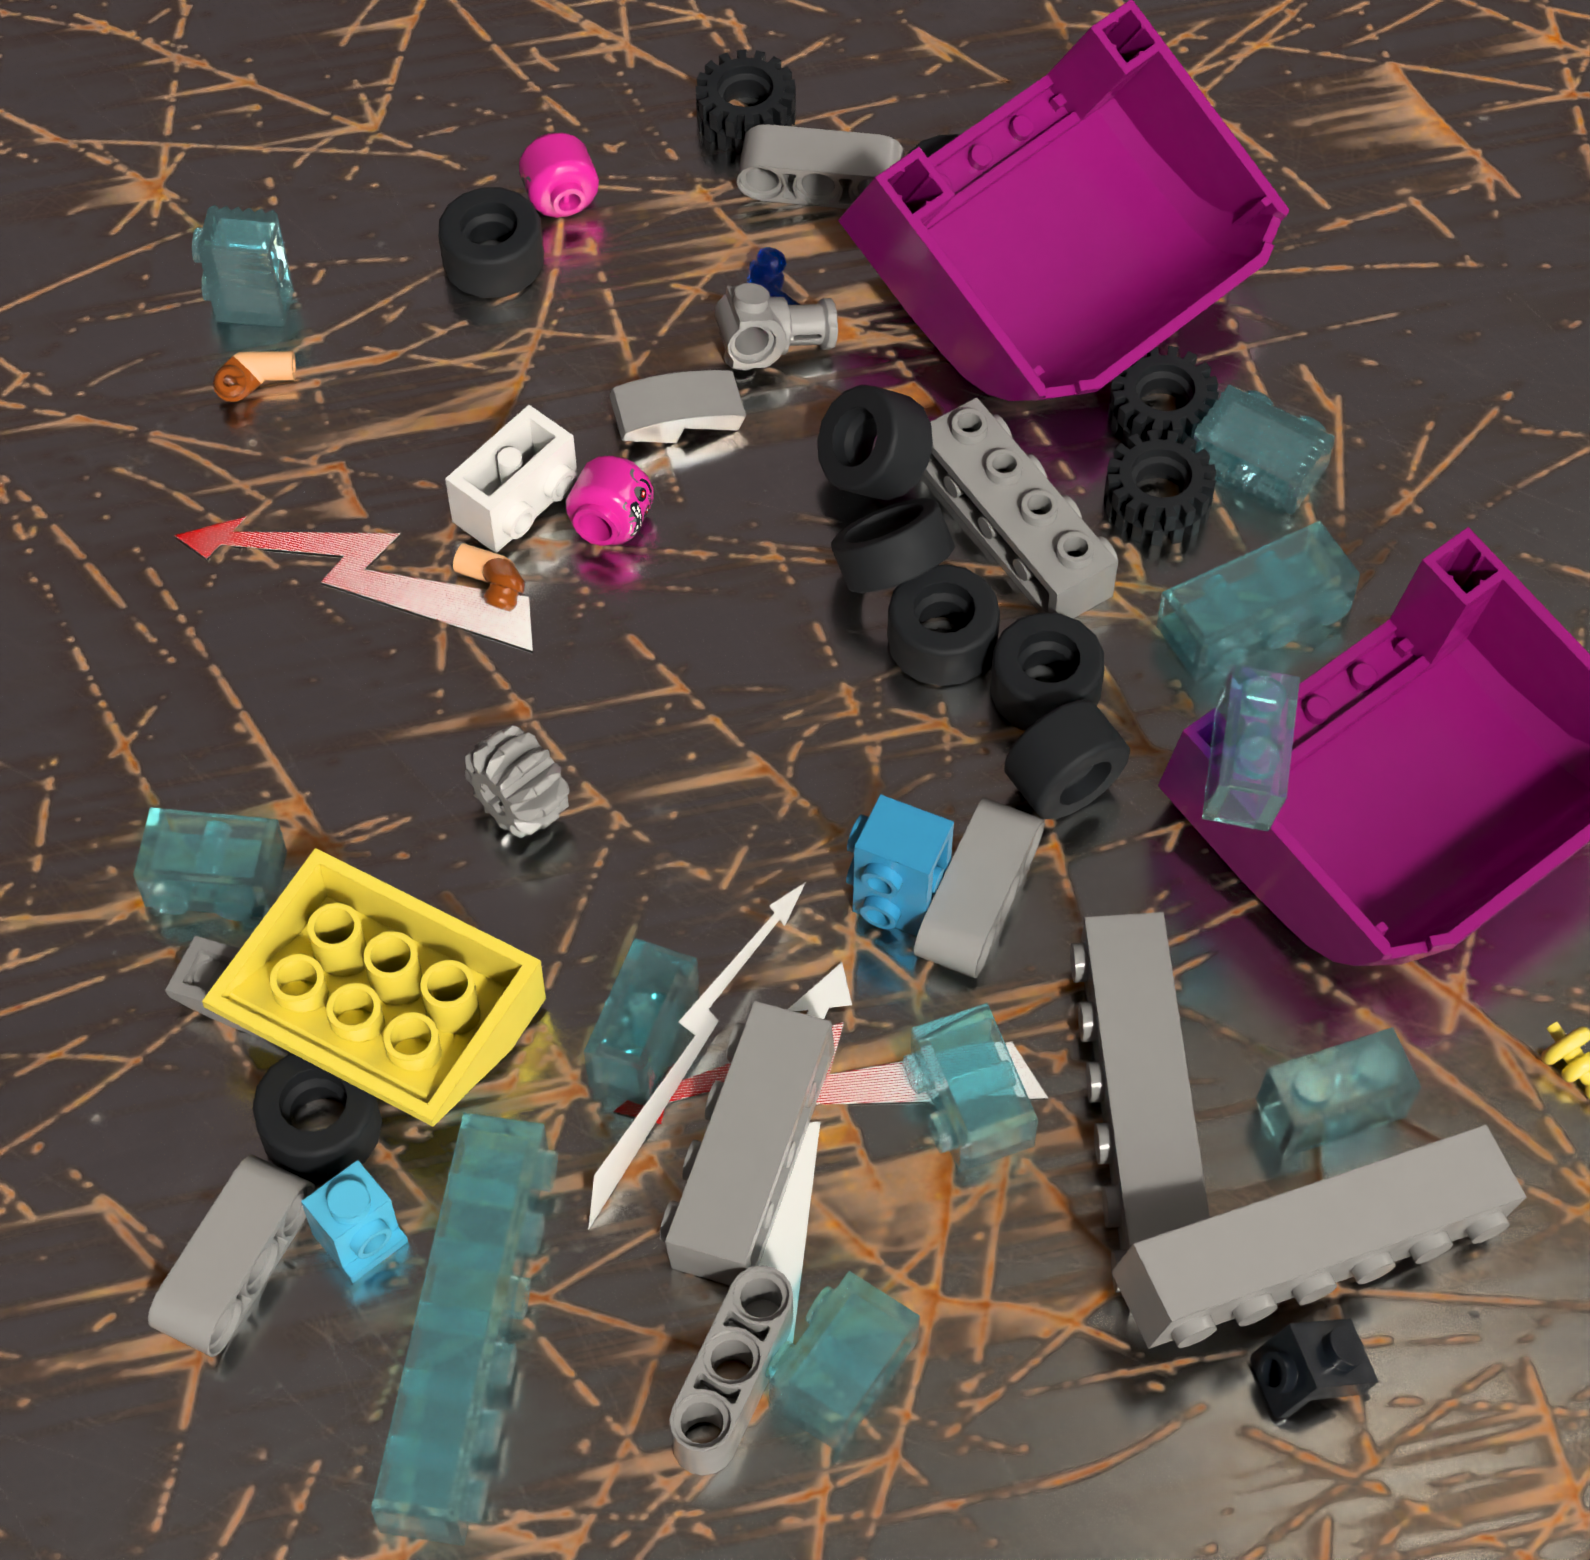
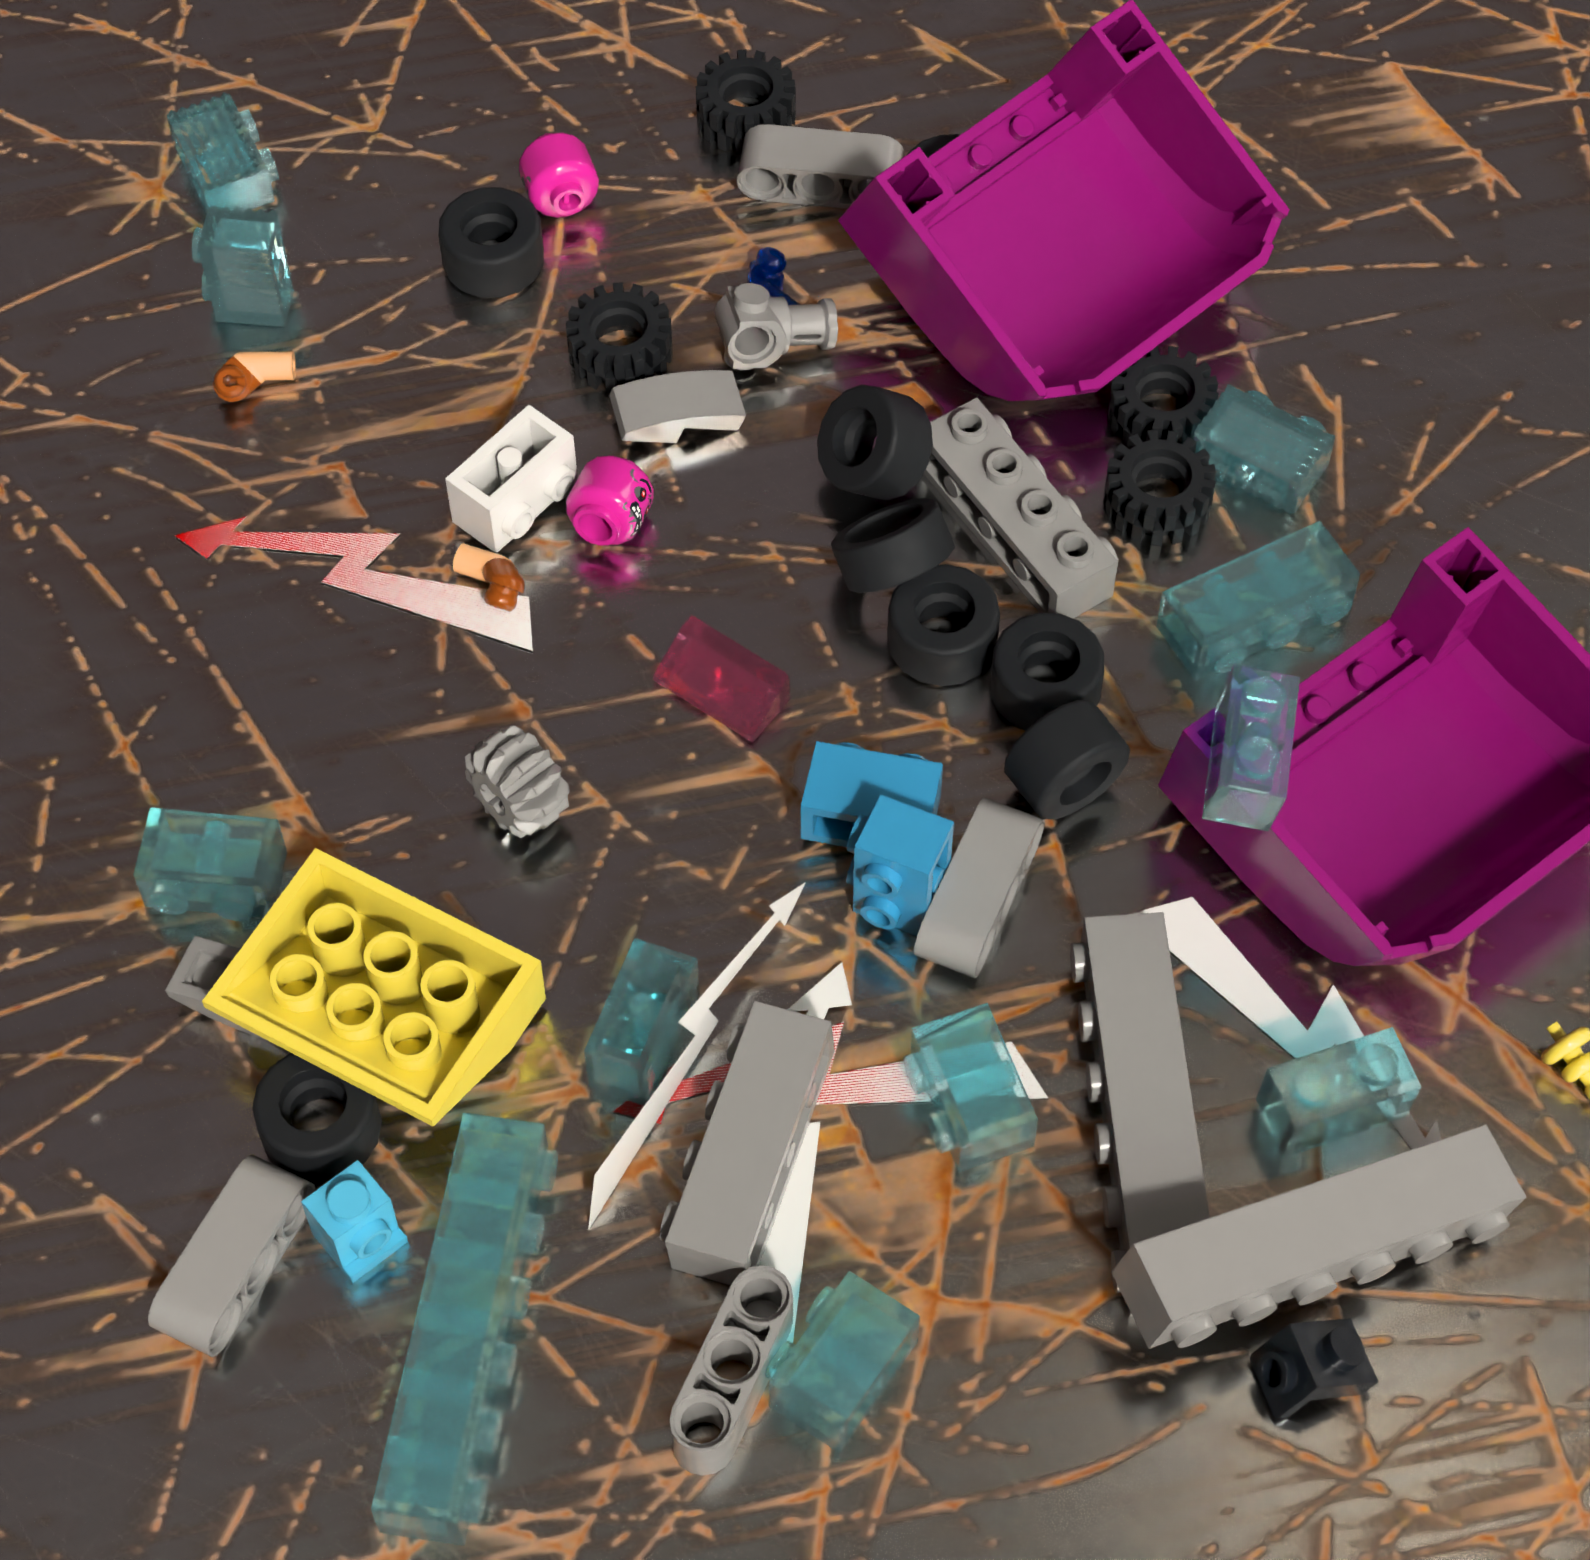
none -> clear light blue brick [167,93,279,223]
none -> black tyre [566,282,673,393]
none -> clear pink slope [653,616,790,742]
none -> dark azure brick [801,741,943,847]
none -> white sticker [1131,897,1441,1150]

